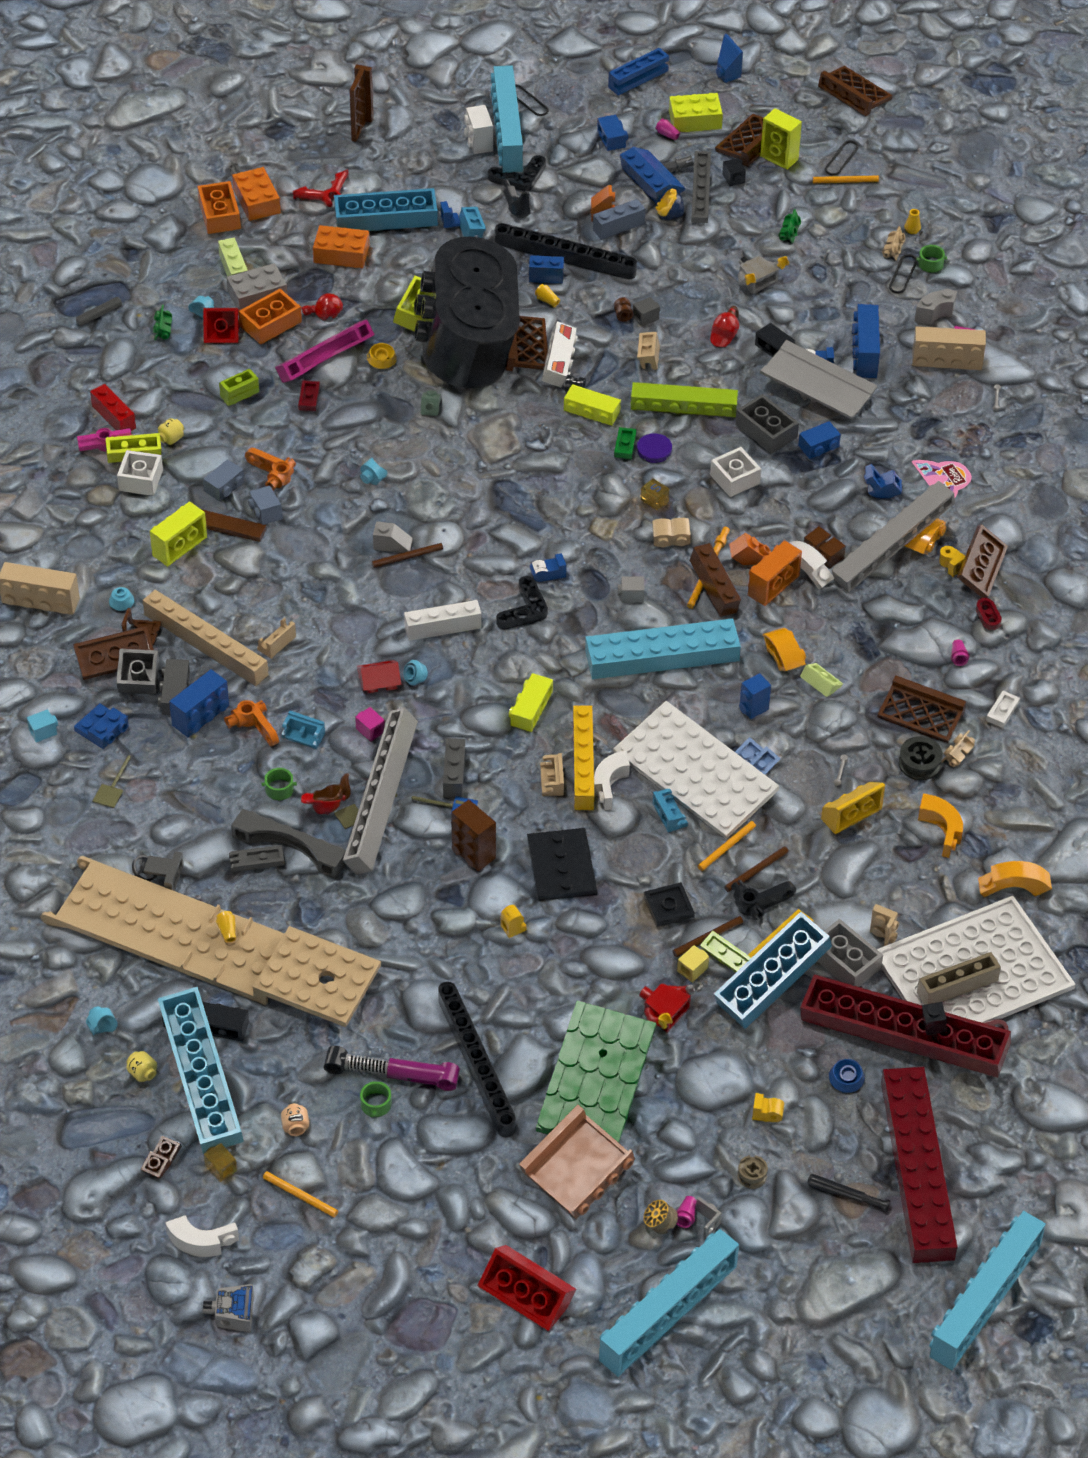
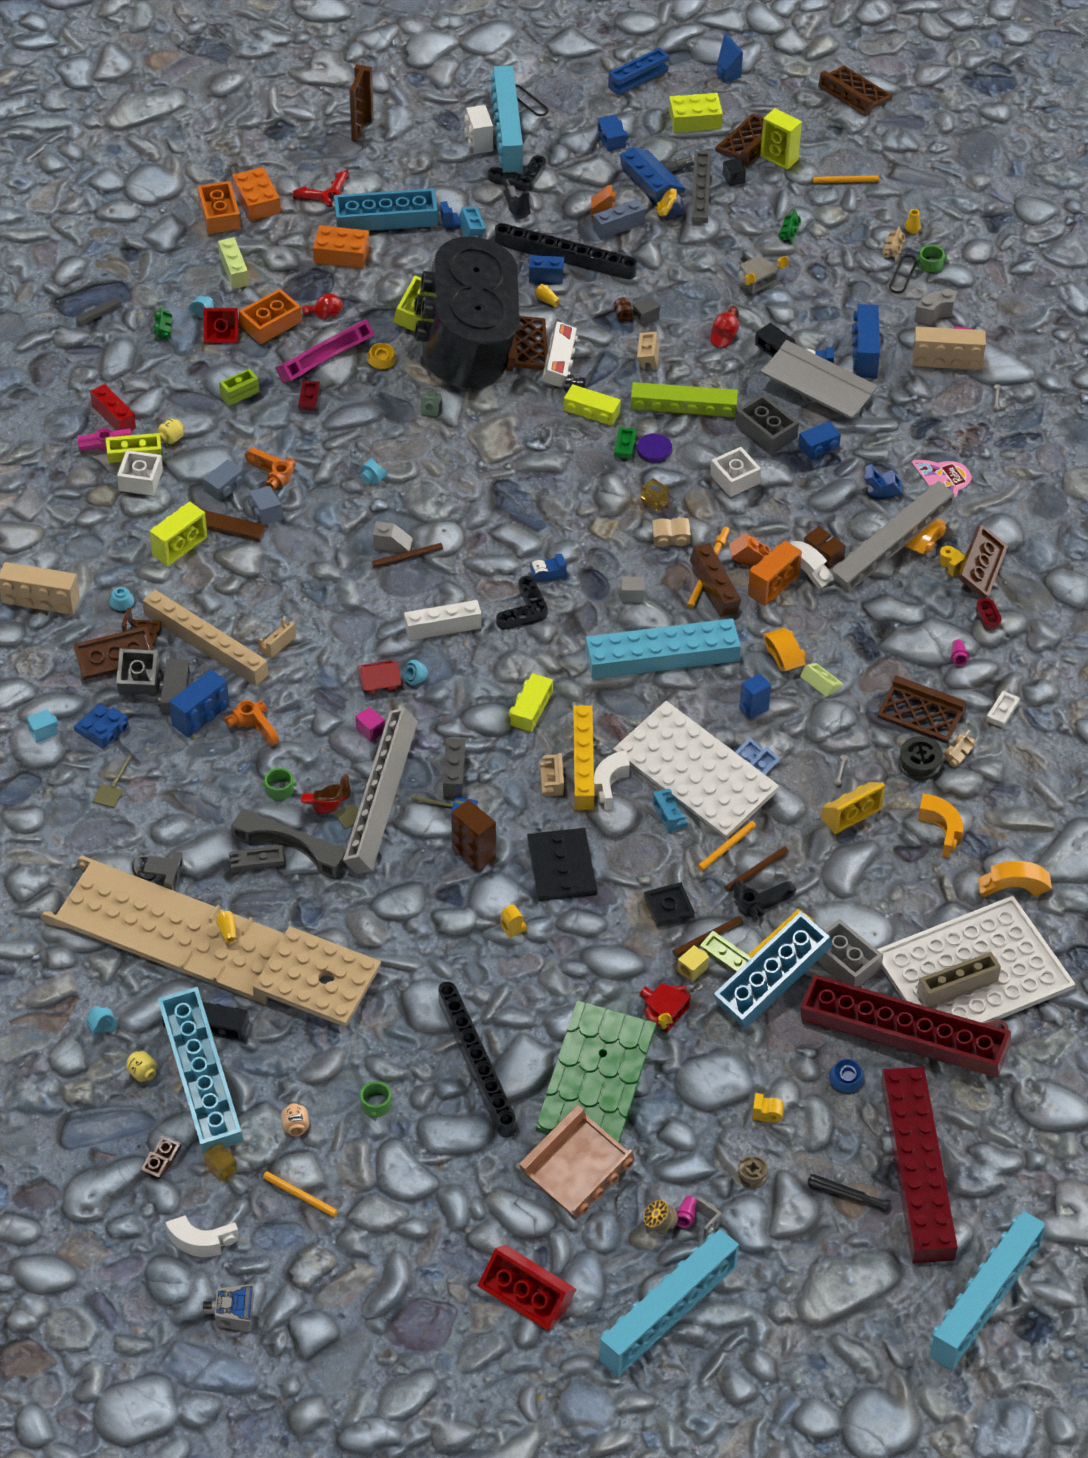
light grey brick [226,263,288,310] -> none
dark azure hinge [281,711,325,749] -> none
piece [324,1046,460,1091] -> none
dark pink cone [655,118,680,140] -> none
black piece [825,140,859,175] -> none
tan bracket [870,904,899,946] -> none
black brick [922,1002,947,1035] -> none

